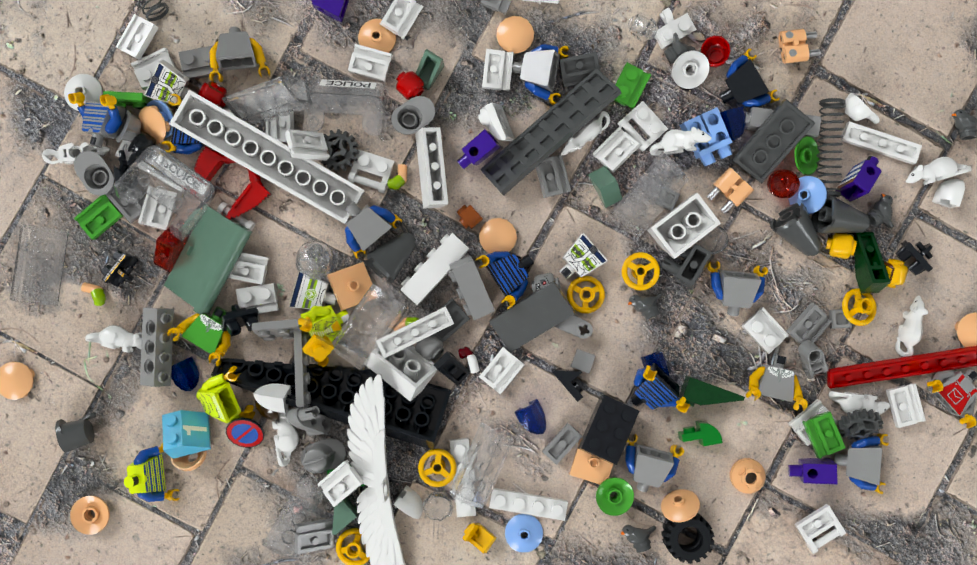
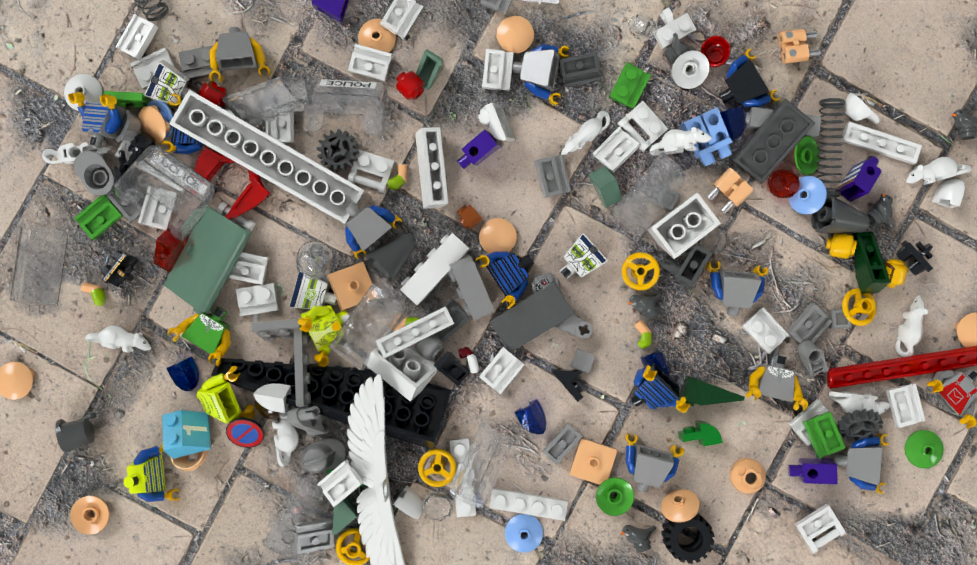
light grey brick [140,308,174,387] -> none
black hips [221,304,259,336] -> none
white plate [285,129,330,161] -> none
yellow bracket [302,334,334,362] -> none
light grey piece [391,96,435,135] -> none
yellow bracket [462,523,497,553] -> none
dark grey plate [480,68,622,196] -> none
yellow piece [567,276,605,314] -> none
black brick [578,395,640,465] -> none
dark grey cone [770,203,822,256] -> none
none -> arm [634,319,652,349]
none -> bright green dish [904,430,944,468]

